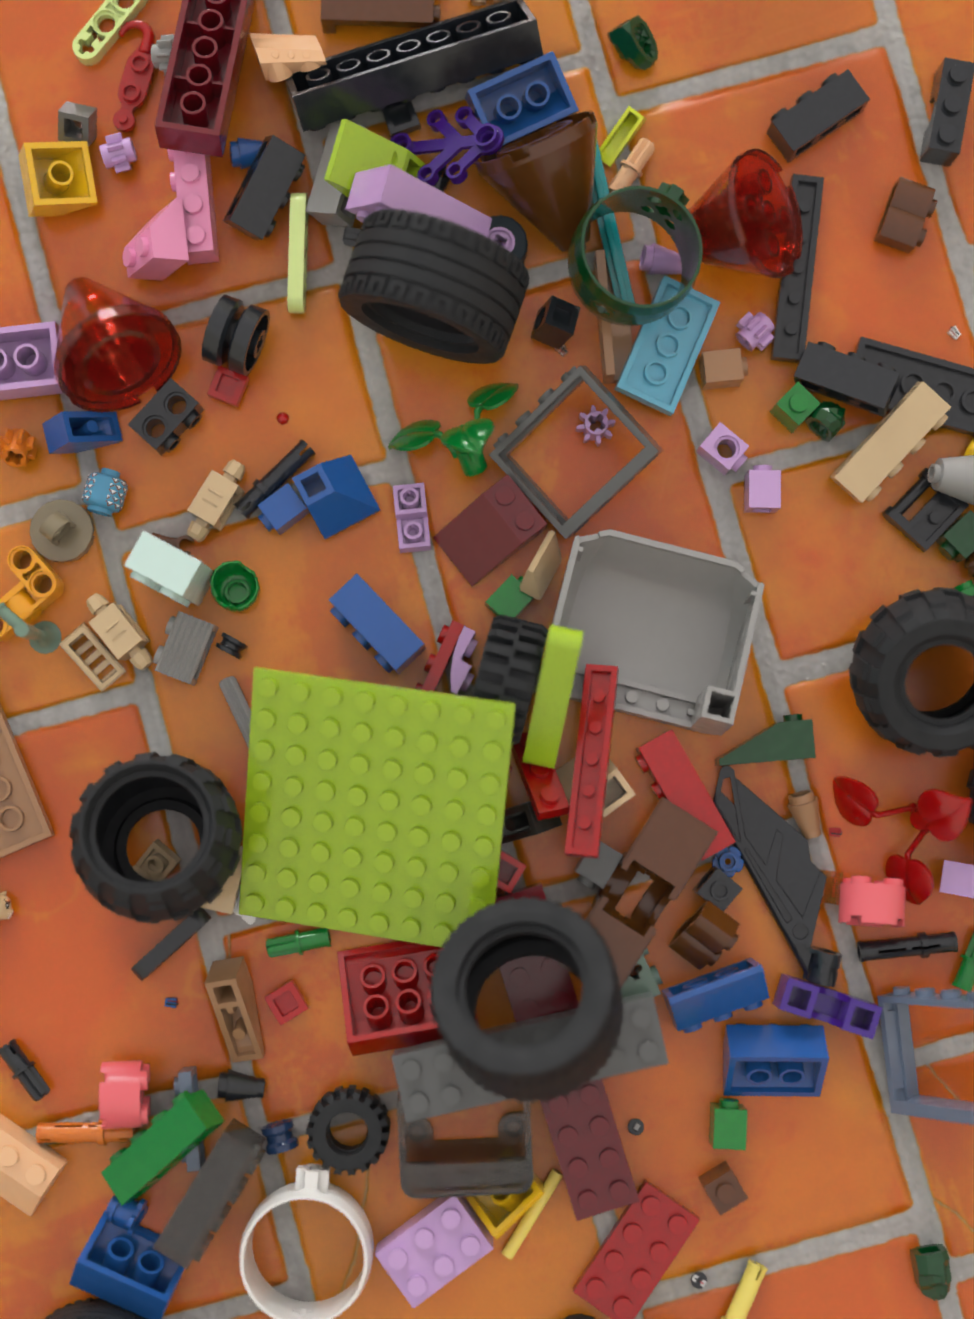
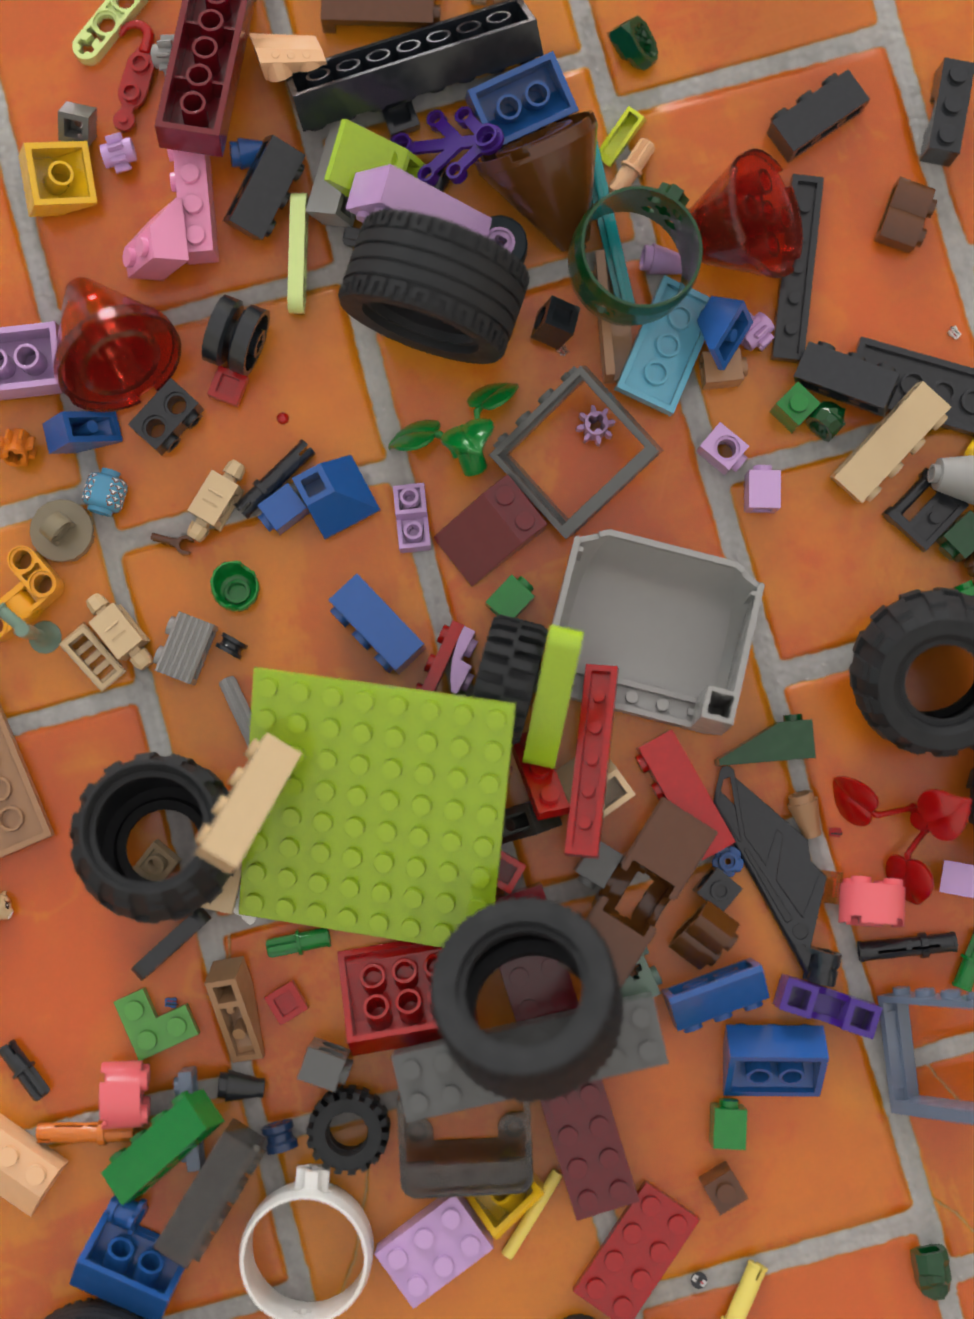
light aqua brick [124,531,213,608] -> none
tan slope [519,530,562,600] -> none
black piece [628,1119,644,1135] -> none
none -> bright green plate [113,987,200,1060]
none -> tan brick [194,733,302,874]
none -> dark grey brick [297,1037,354,1092]
none -> blue slope [697,296,753,371]

